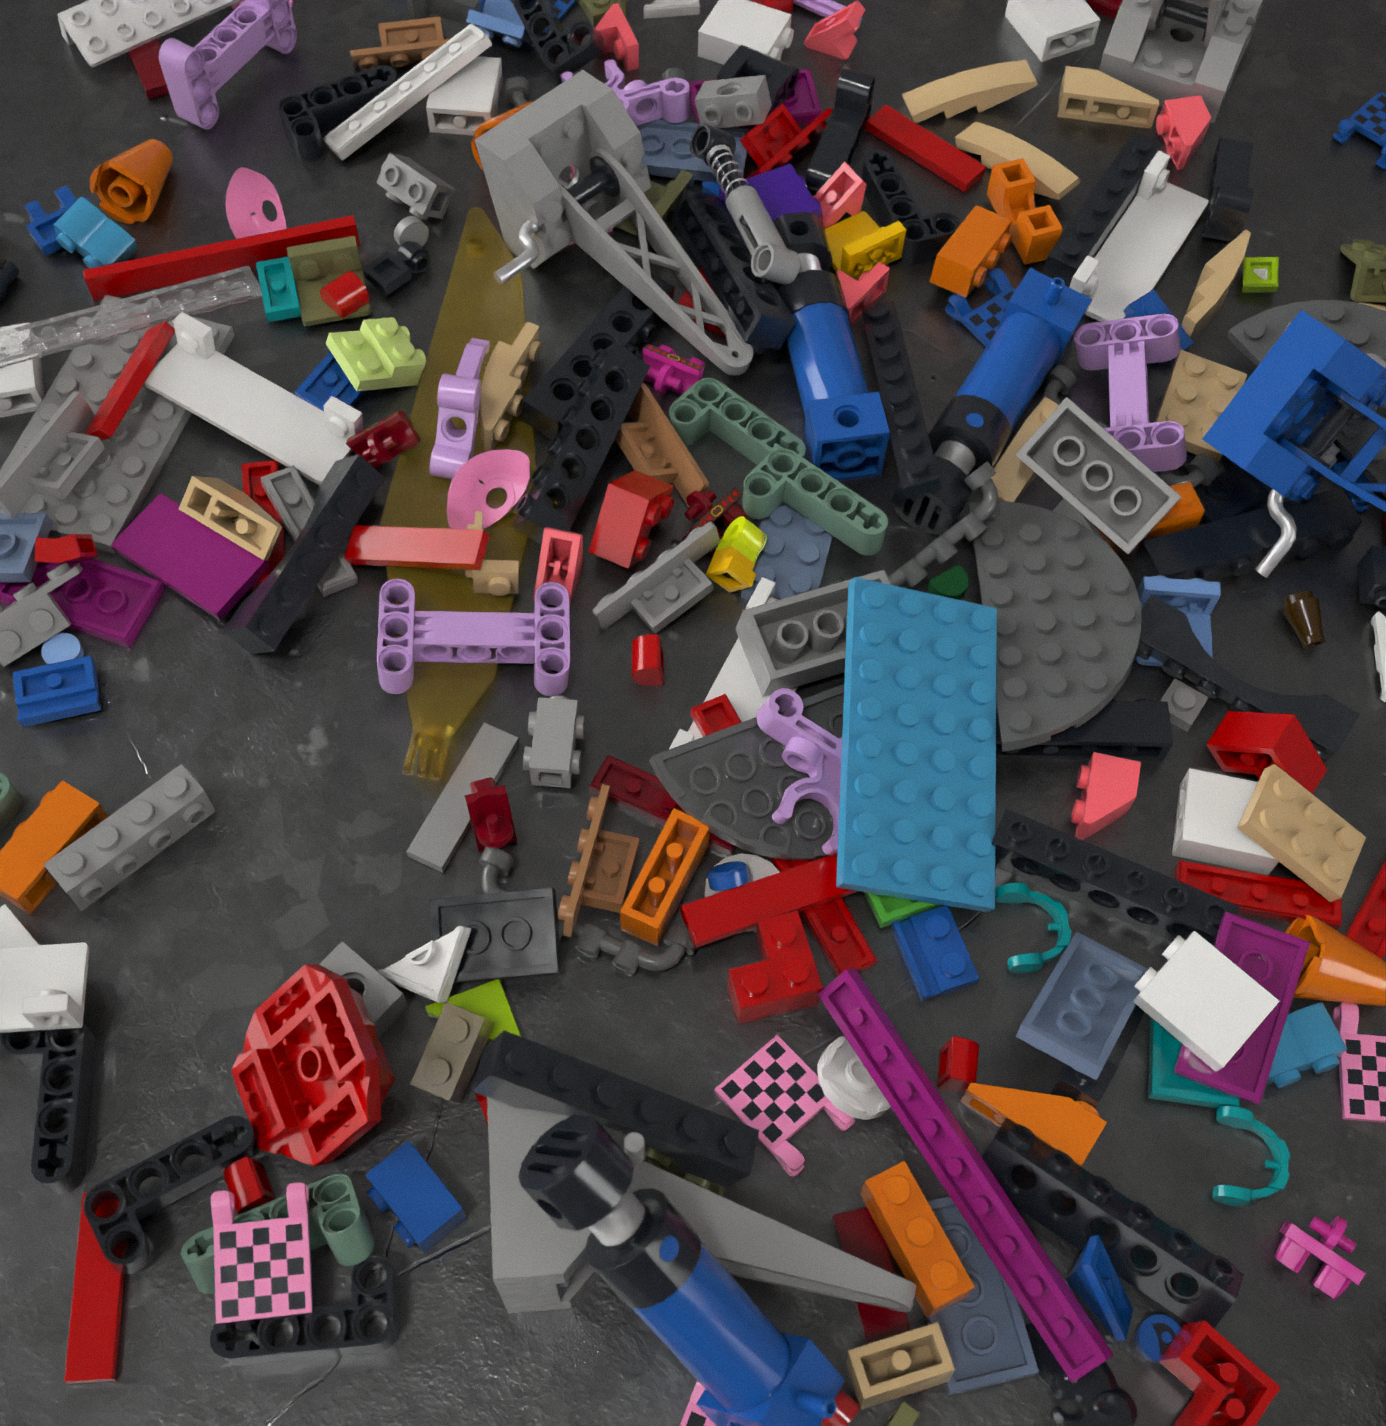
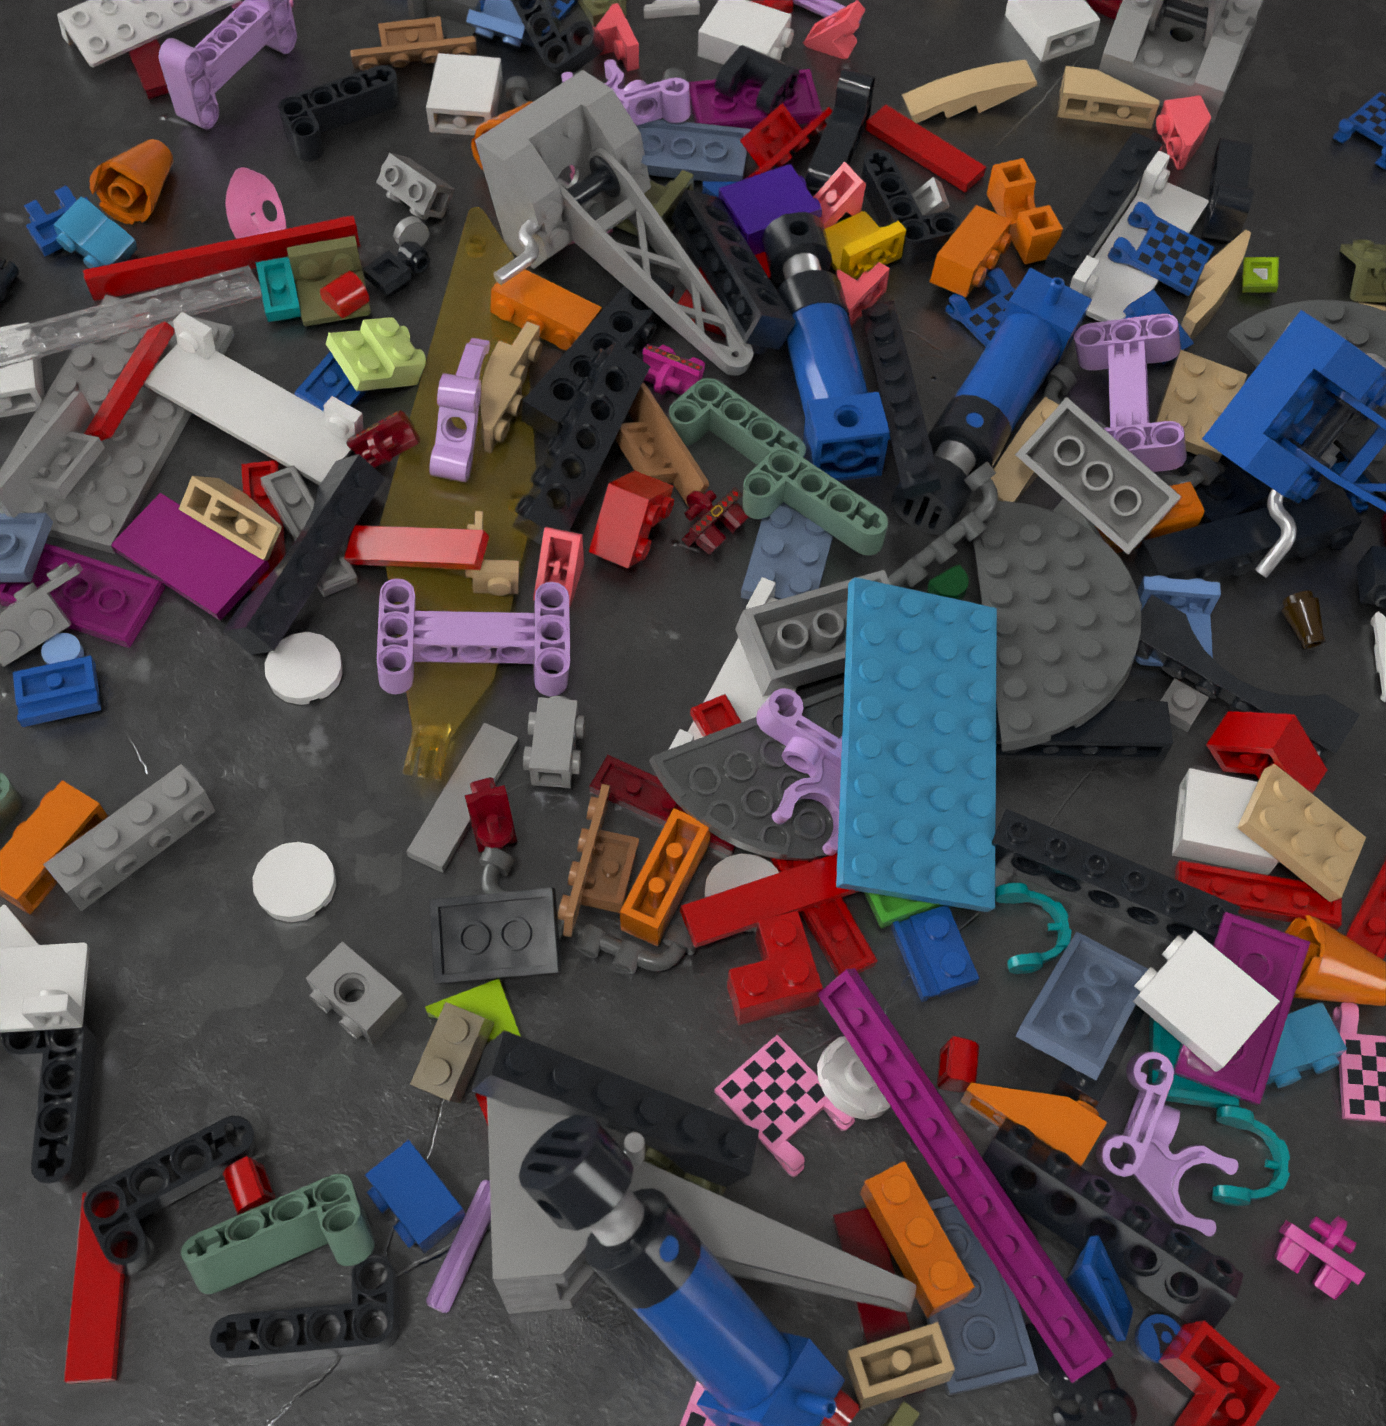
red piece [35,534,98,563] -> none
bright pink flag [211,1182,313,1324] -> none
red piece [231,964,396,1166] -> none
white tile [323,23,492,161] -> none
white tile [378,926,472,1003] -> none
bright pink piece [447,449,530,529] -> none
light grey bracket [593,521,720,634] -> none
red brick [632,634,665,686] -> none
light grey piece [690,123,800,285] -> none
light grey brick [694,75,772,128] -> none
leg [705,516,767,593] -> none
blue tile [706,861,750,891] -> none
tan slope [955,121,1080,200] -> none
coral slope [1071,752,1141,840] -> none
none -> white tile [252,842,336,922]
none -> white tile [265,632,343,705]
none -> lavender axle [426,1180,491,1313]
none -> orange brick [490,269,602,351]
none -> light grey plate [912,177,950,216]
none -> lavender piece [1096,1052,1238,1236]
none -> blue flag [1108,202,1214,296]

